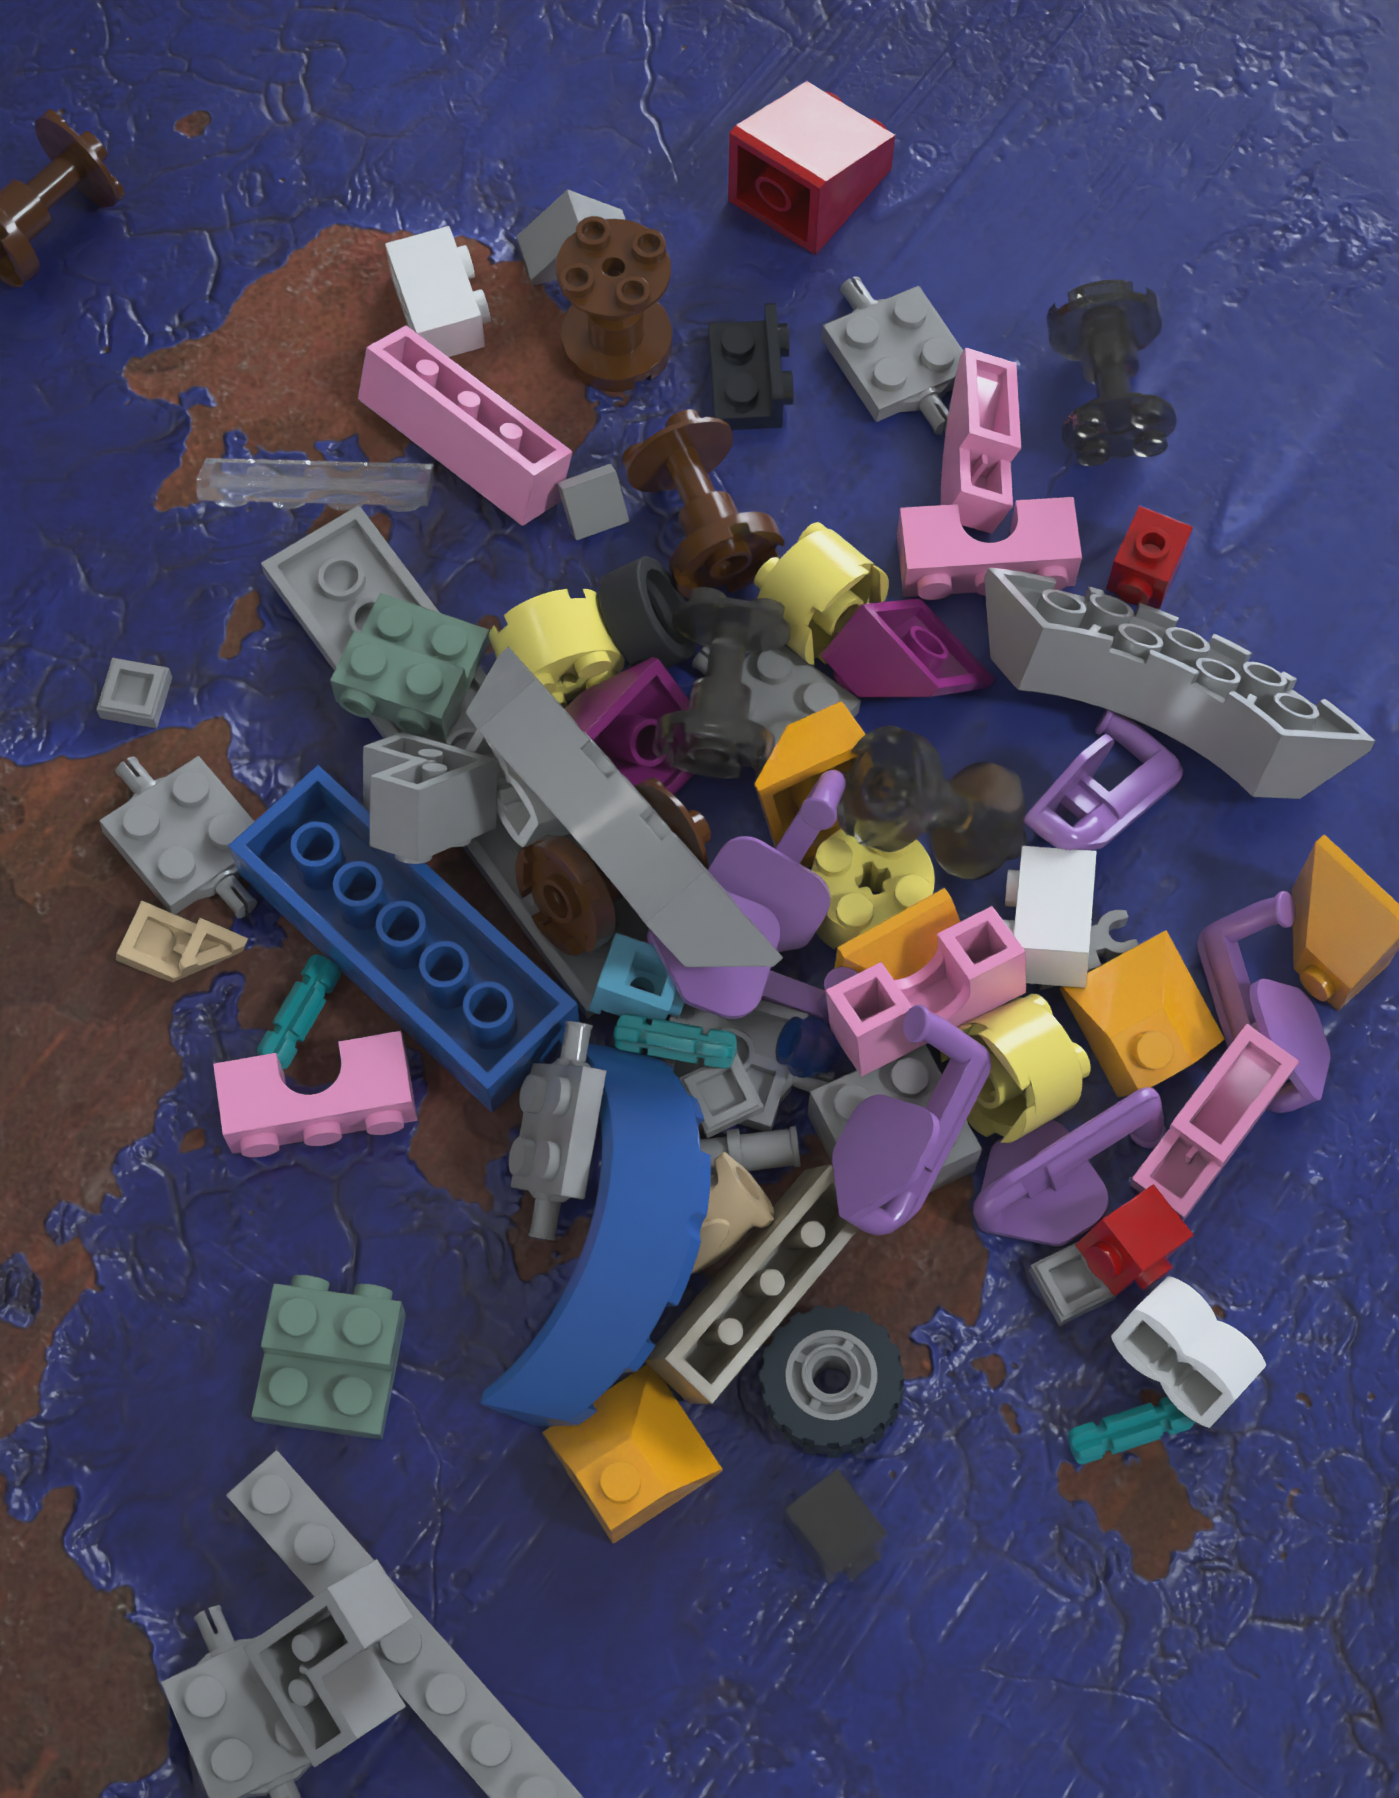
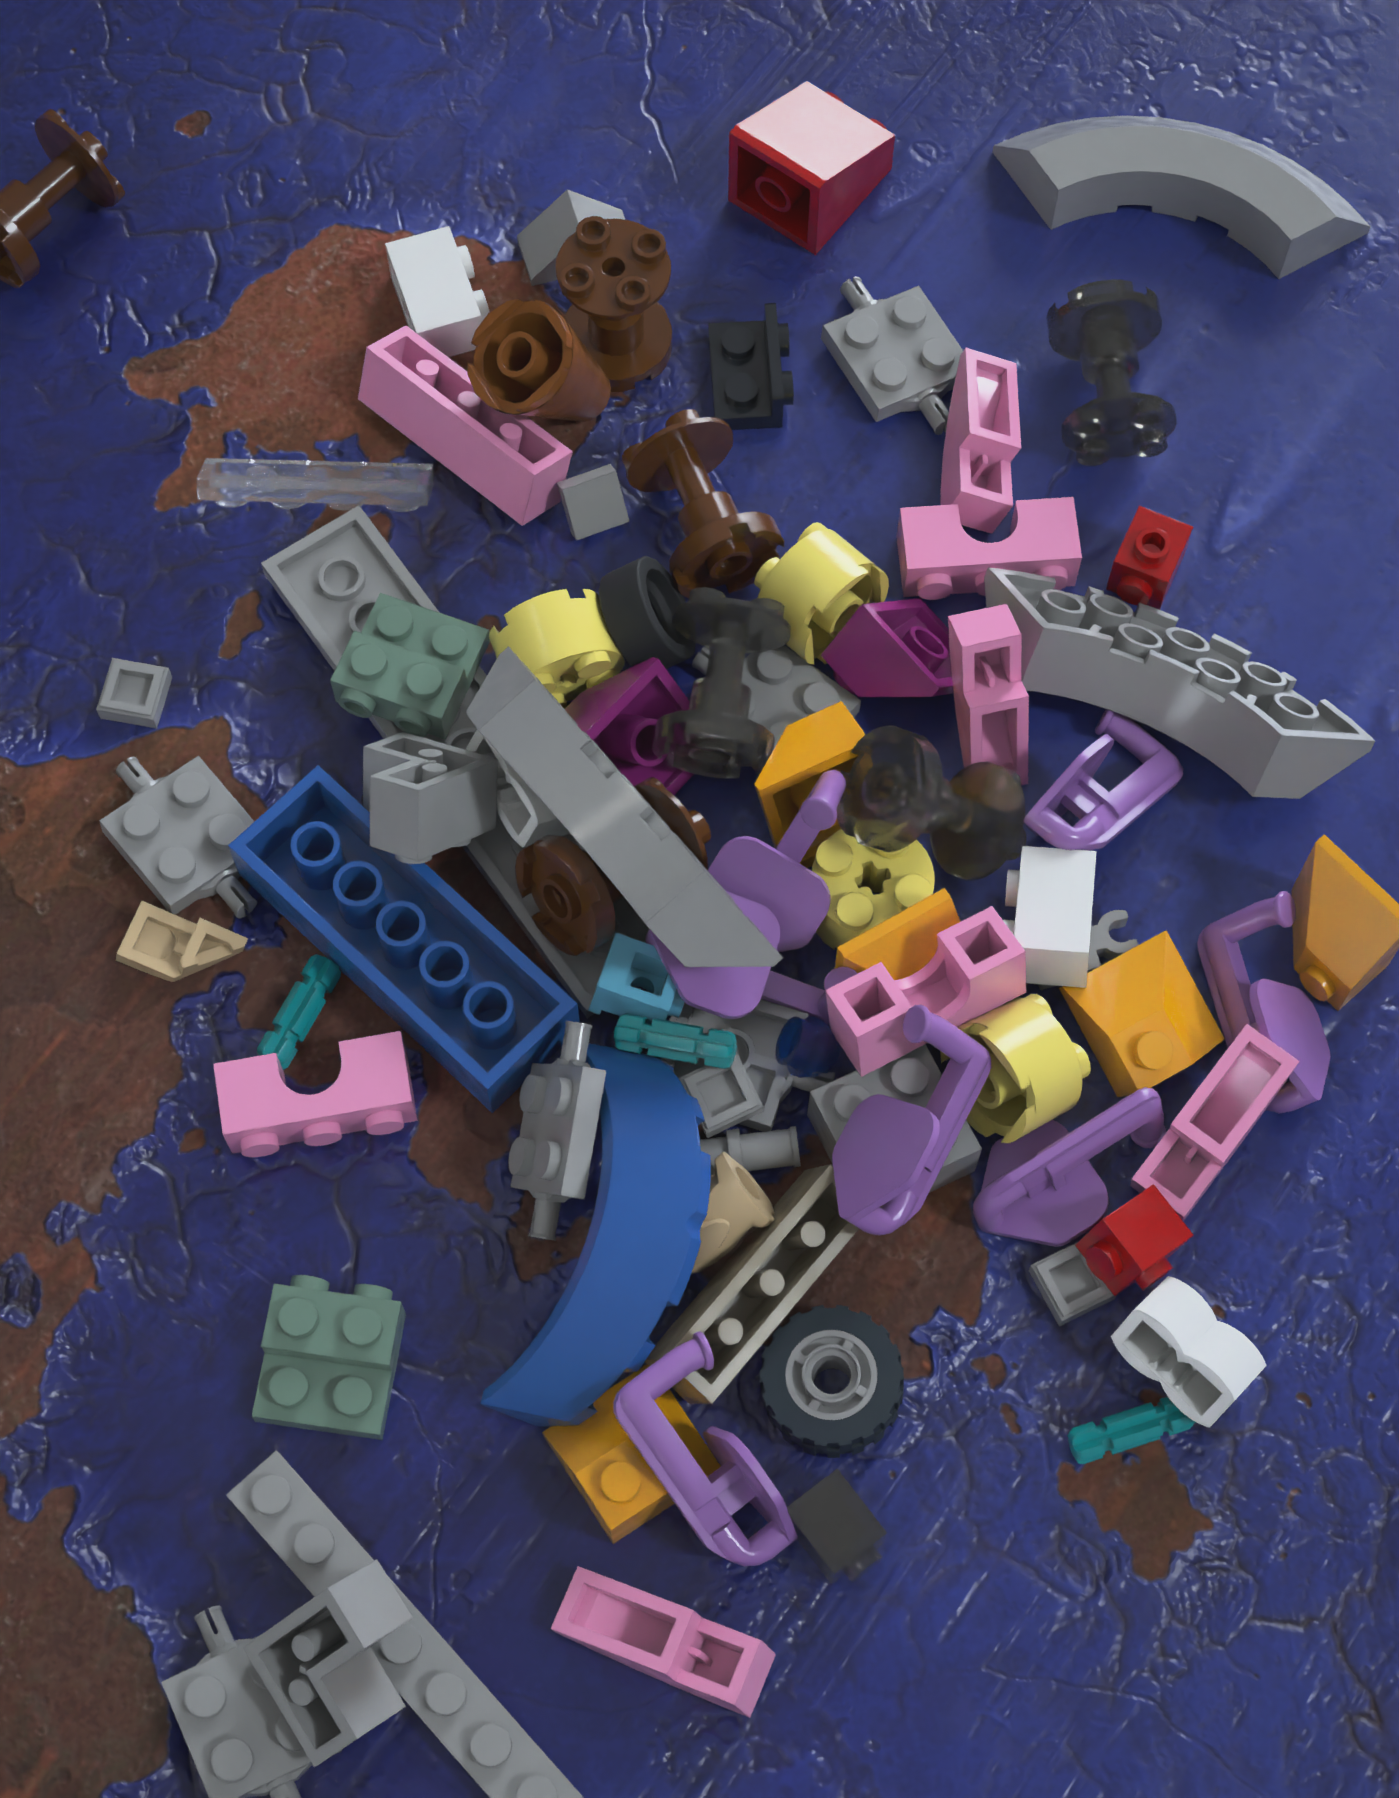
none -> dark orange cone [468,299,611,421]
none -> bright pink slope [550,1566,776,1718]
none -> medium lavender piece [613,1331,798,1566]
none -> bright pink slope [948,604,1029,796]
none -> light grey brick [993,116,1370,279]

